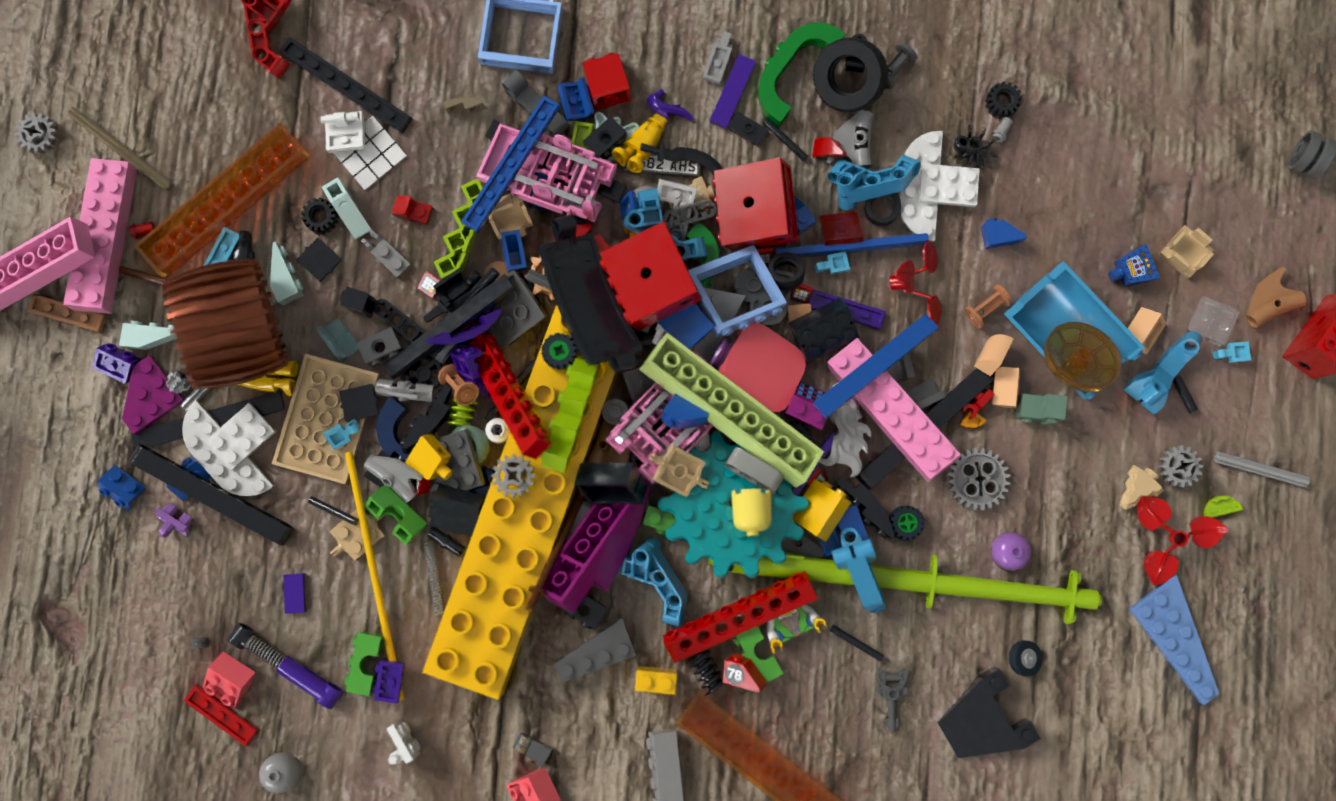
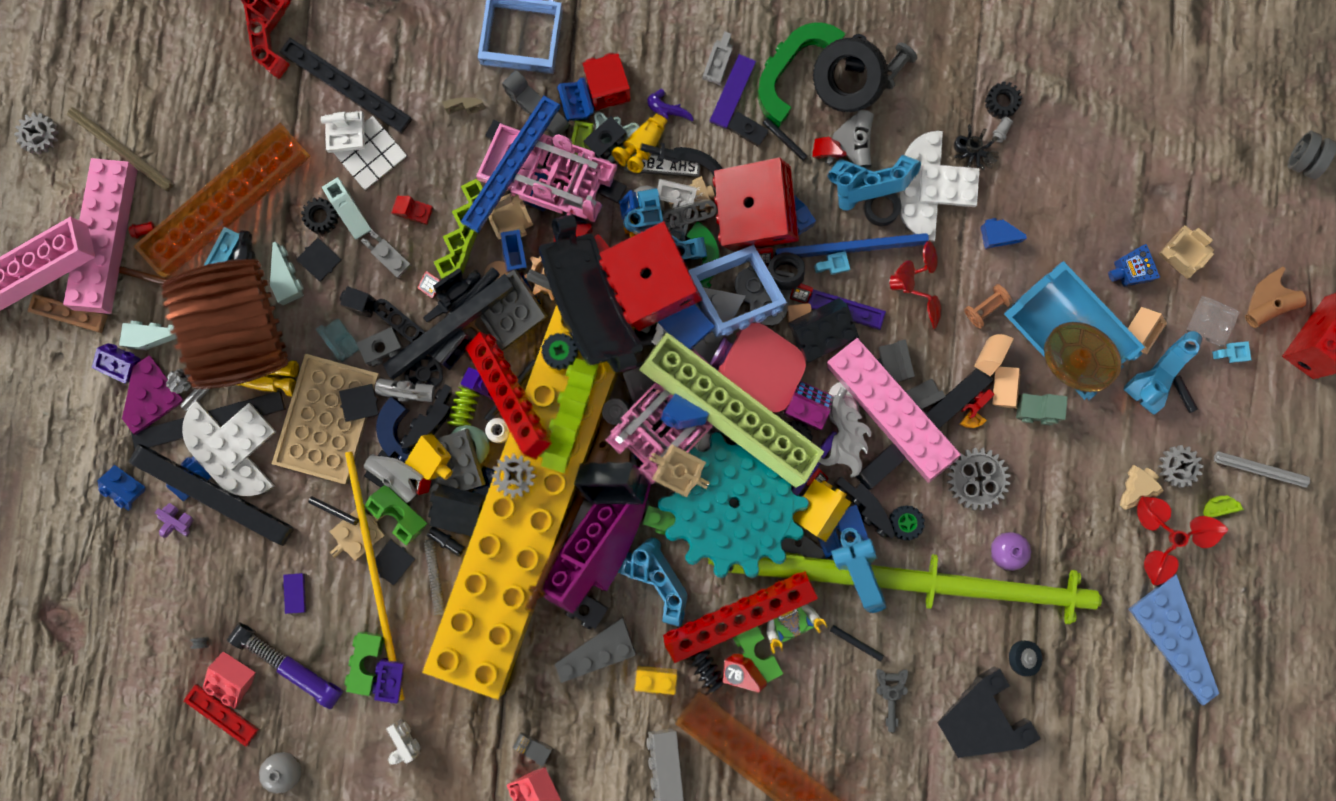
medium azure plate [323,419,360,450] -> none
dark purple slope [426,309,502,345] -> none
nougat hose [438,363,479,406] -> none
dark purple bracket [450,344,483,380] -> none
light grey beam [725,447,784,494] -> none
light yellow cylinder [732,489,772,536] -> none
blue tile [813,314,939,418] -> none
clear red tile [819,212,864,246] -> none
none -> black piece [375,539,415,586]

